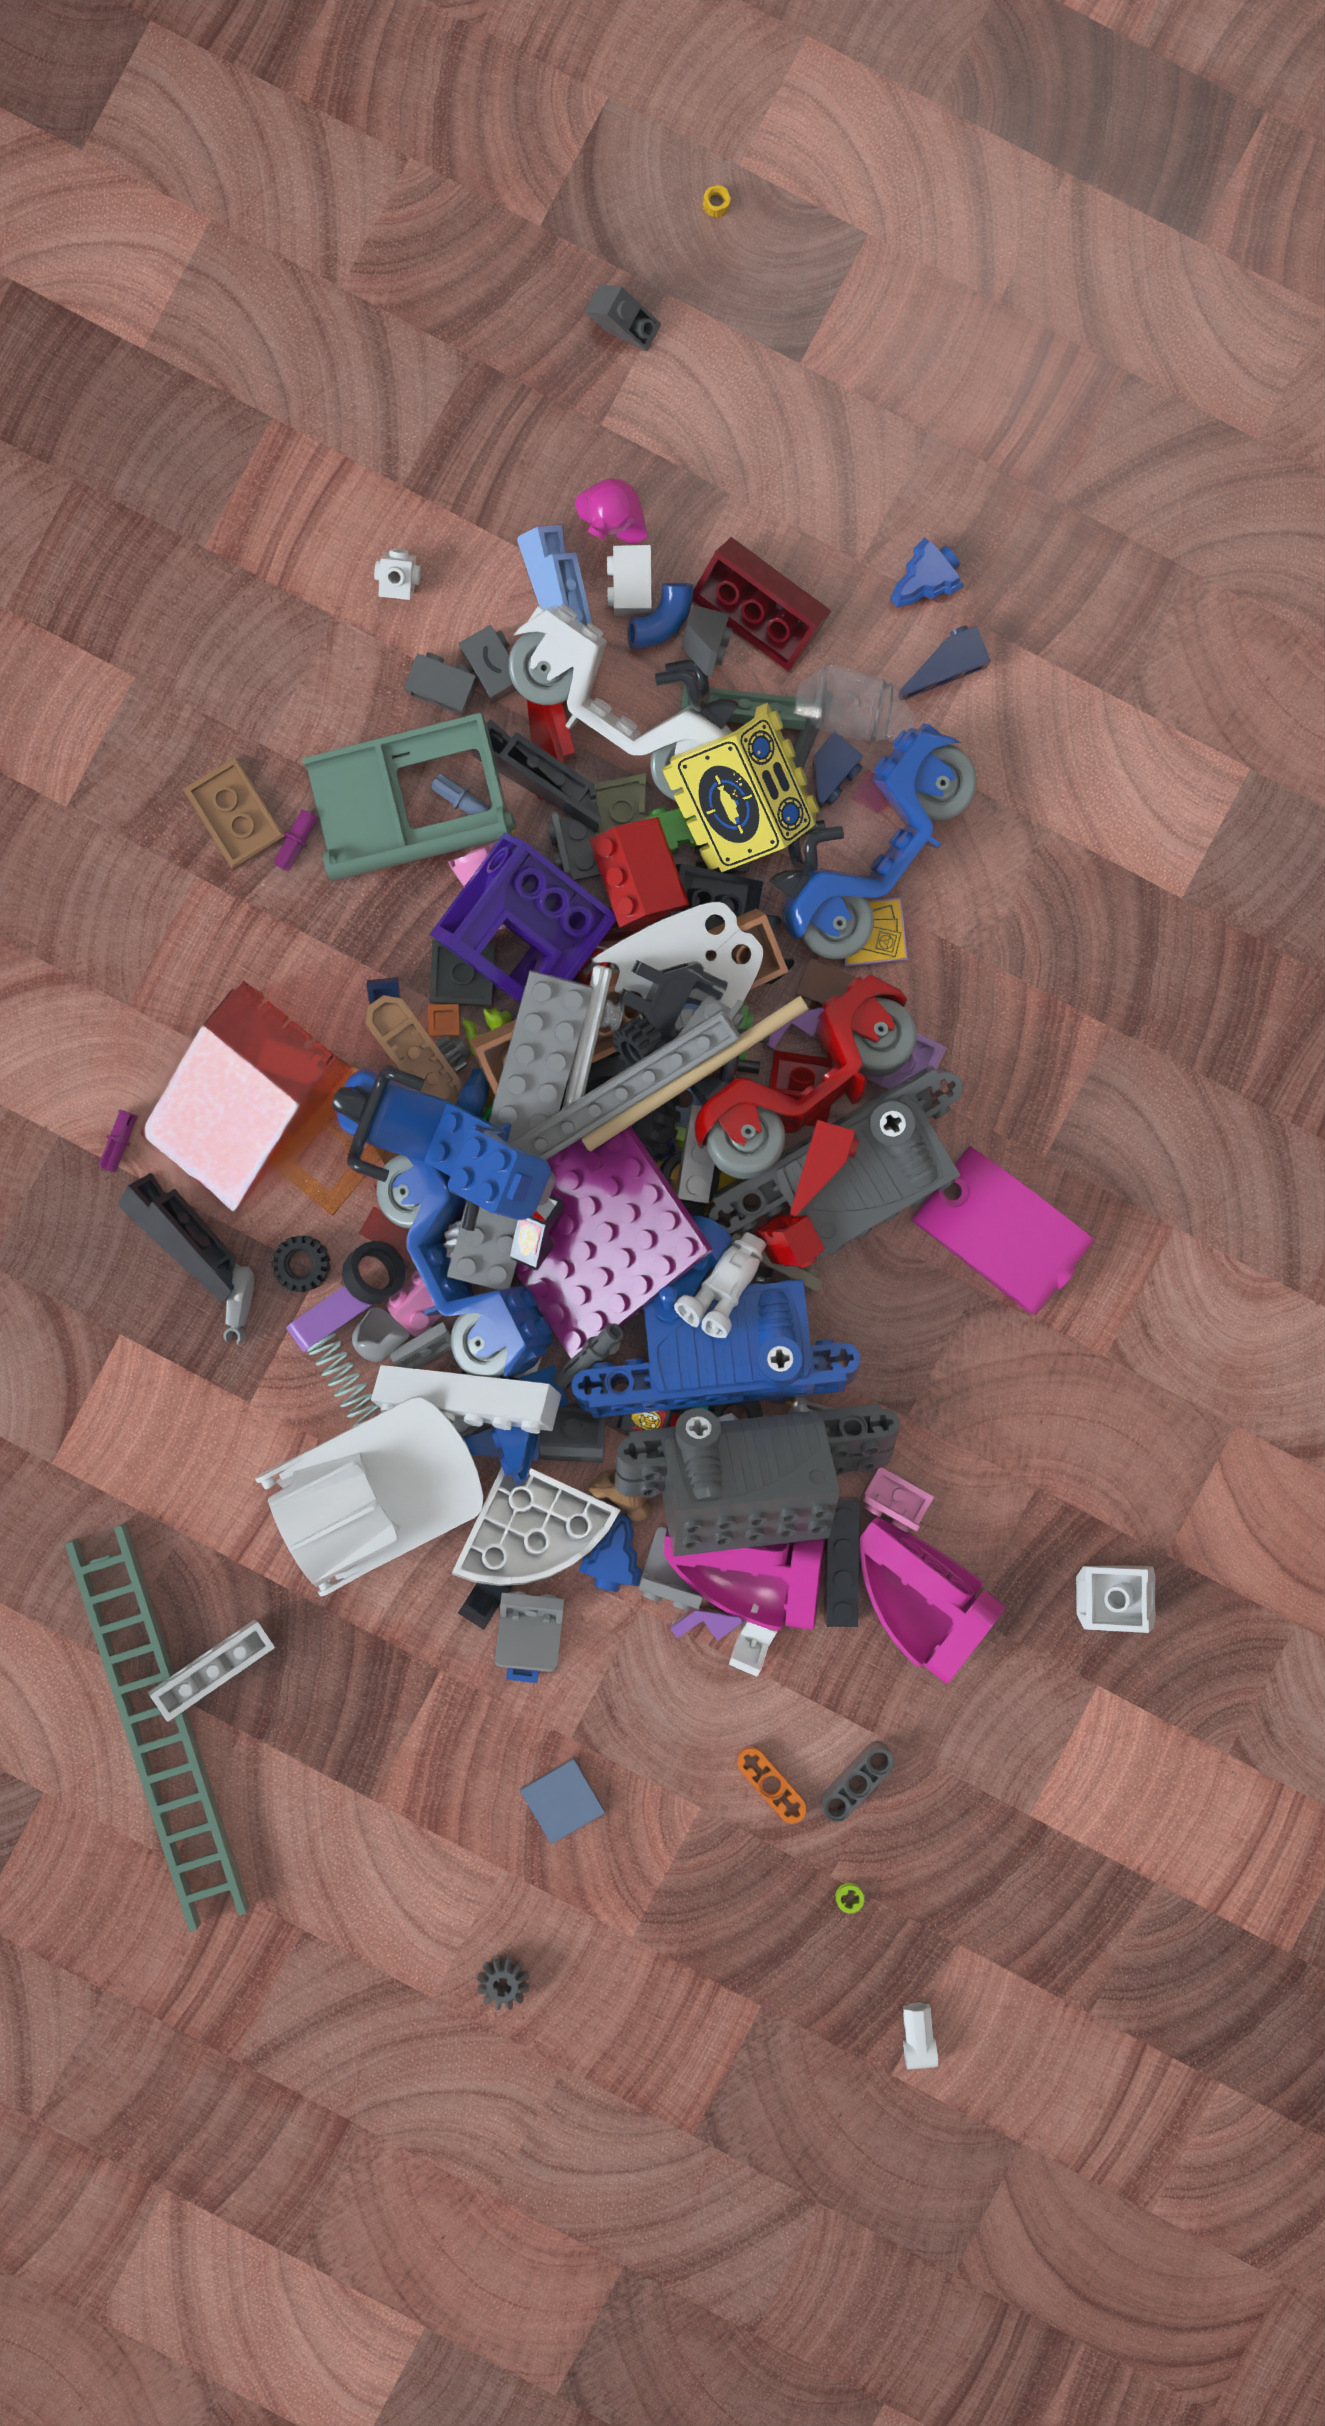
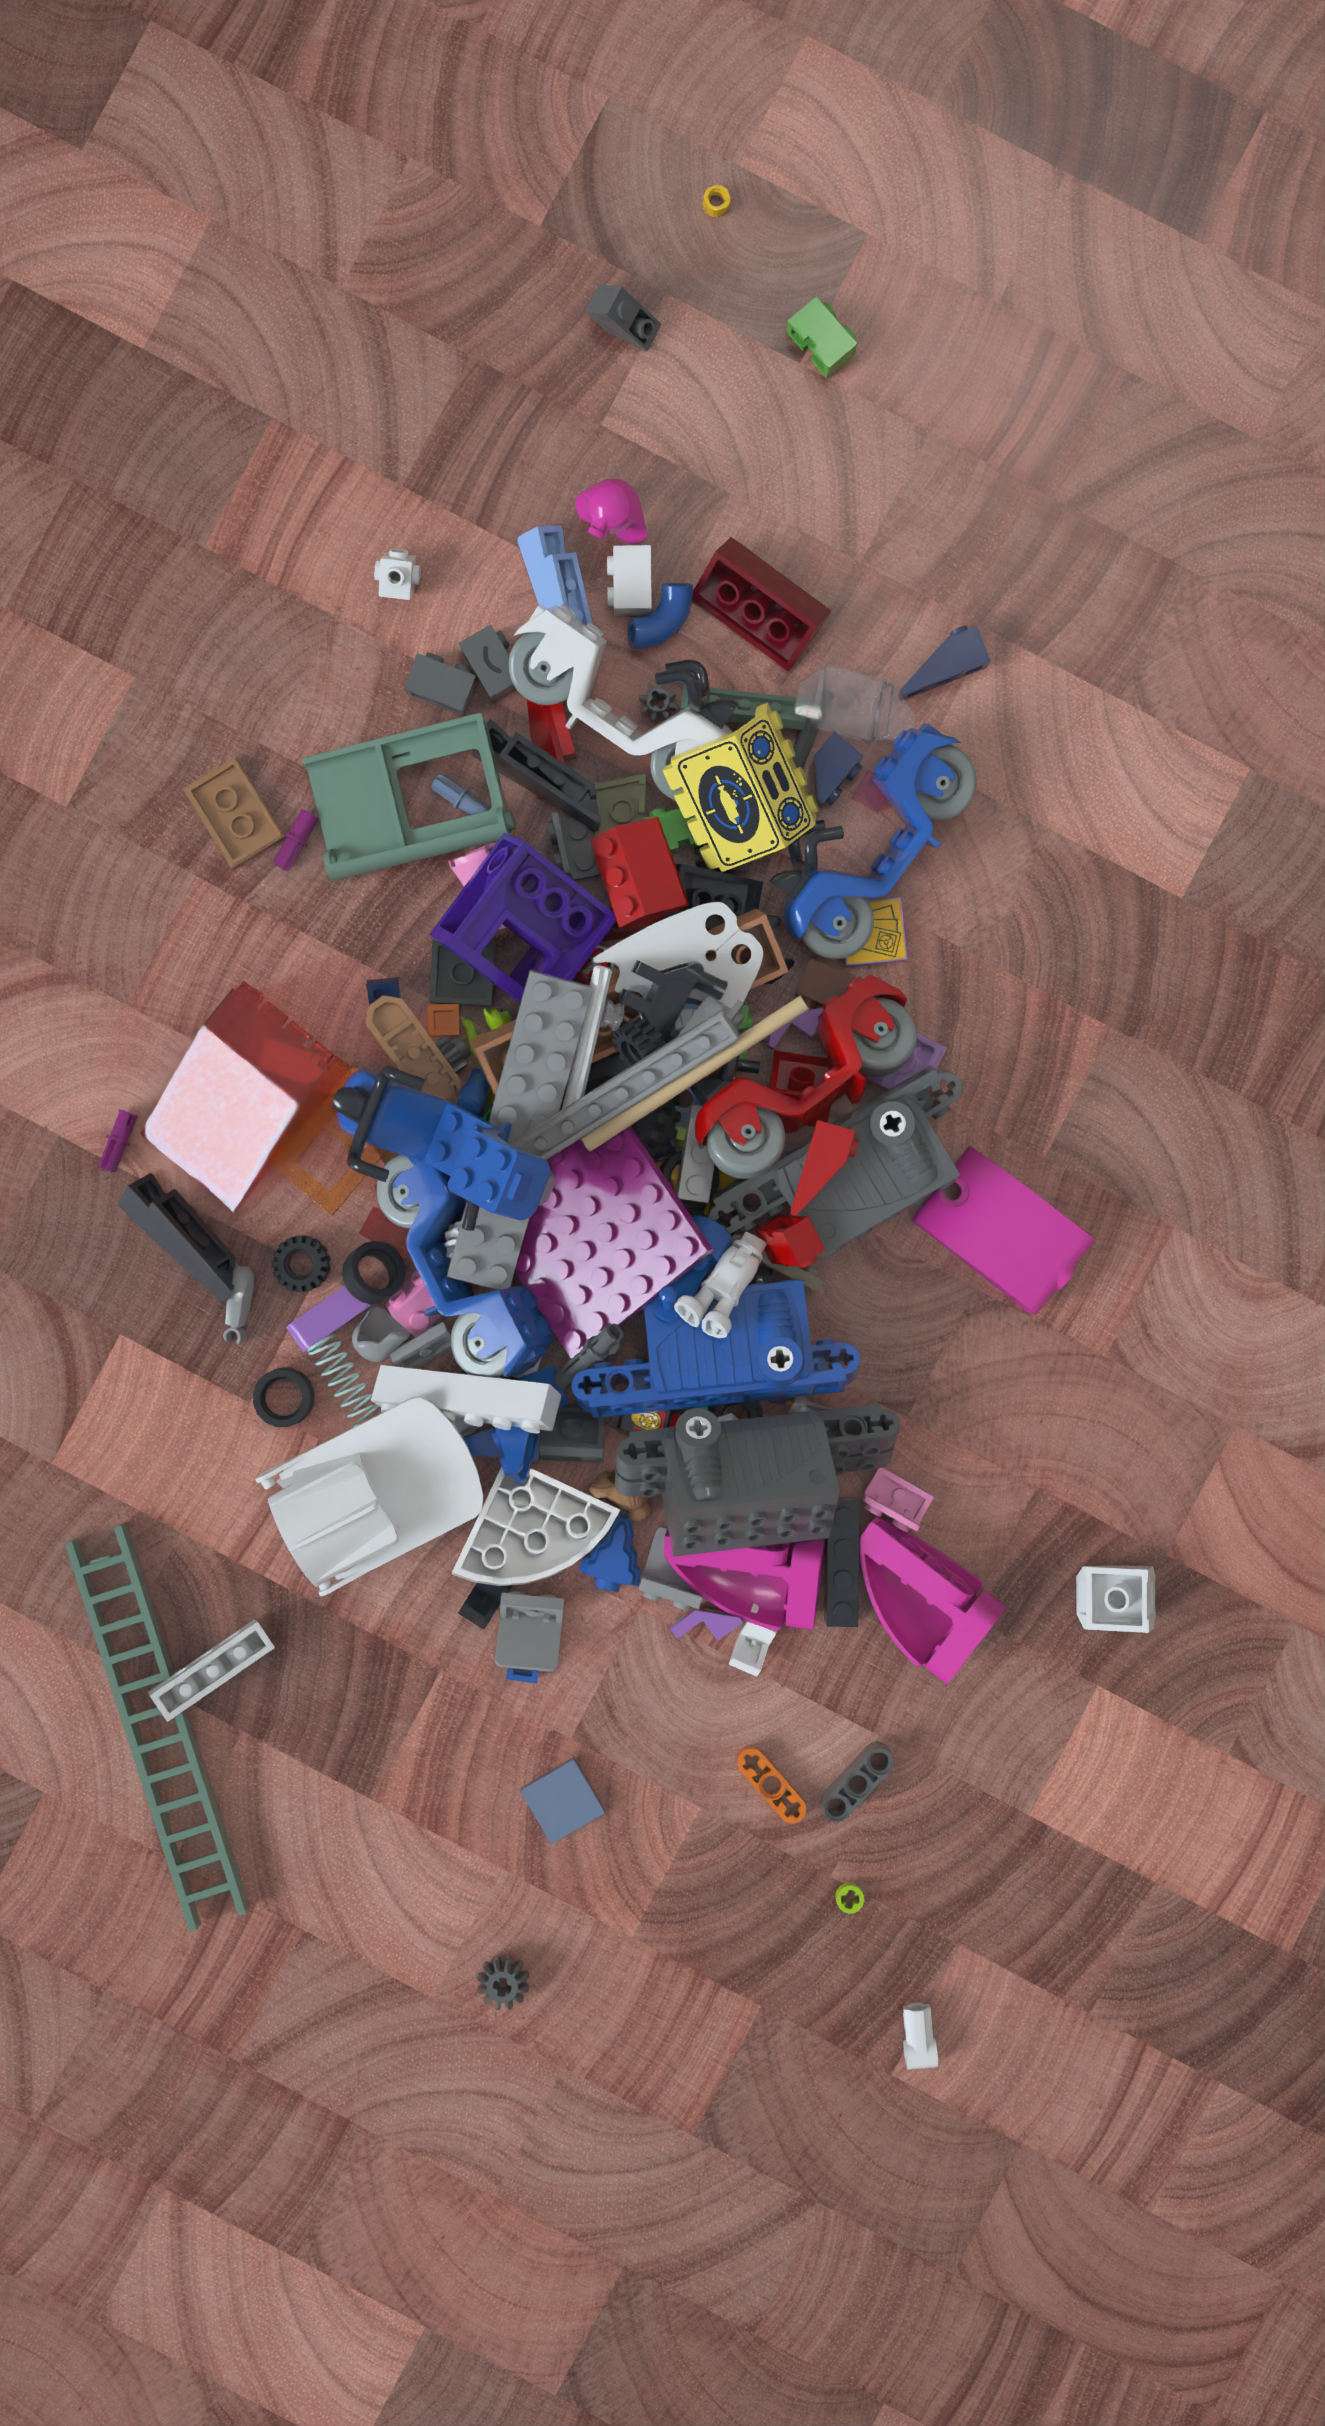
slope [510,1196,565,1271] -> none
dark grey slope [682,605,732,677] -> none
blue rock [890,537,964,608] -> none
none -> black tyre [253,1368,314,1427]
none -> dark grey gear [639,684,677,723]
none -> bright green brick [786,296,857,379]

